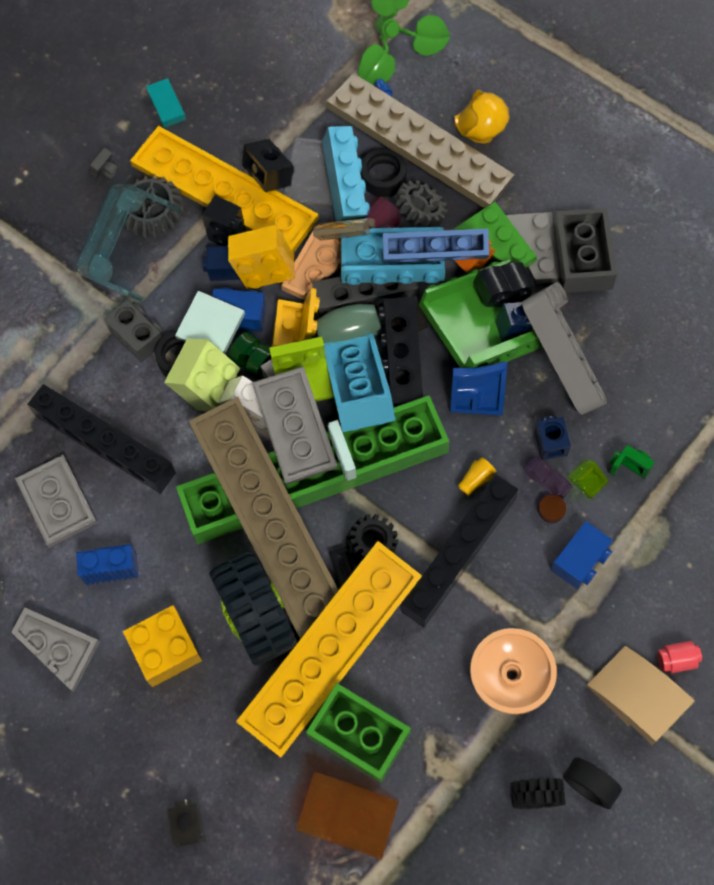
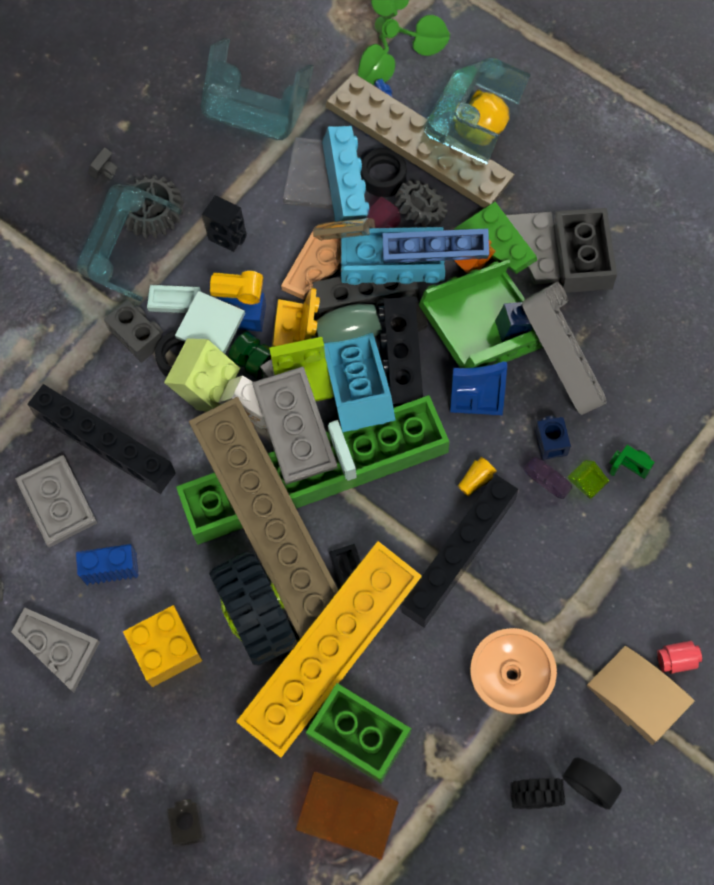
yellow plate [130,126,319,254] -> none
teal tile [146,78,186,128] -> none
dark blue brick [203,246,240,281] -> none
yellow brick [228,225,295,290] -> none
black brick [242,139,294,192] -> none
black tyre [345,514,398,563] -> none
black brick [473,262,536,308] -> none
reddish brown tile [538,495,566,523] -> none
blue brick [551,521,613,590] -> none
none -> light aqua tile [147,285,201,313]
none -> clear light blue windscreen [201,38,314,141]
none -> yellow piece [210,271,264,304]
none -> clear light blue windscreen [424,58,531,164]

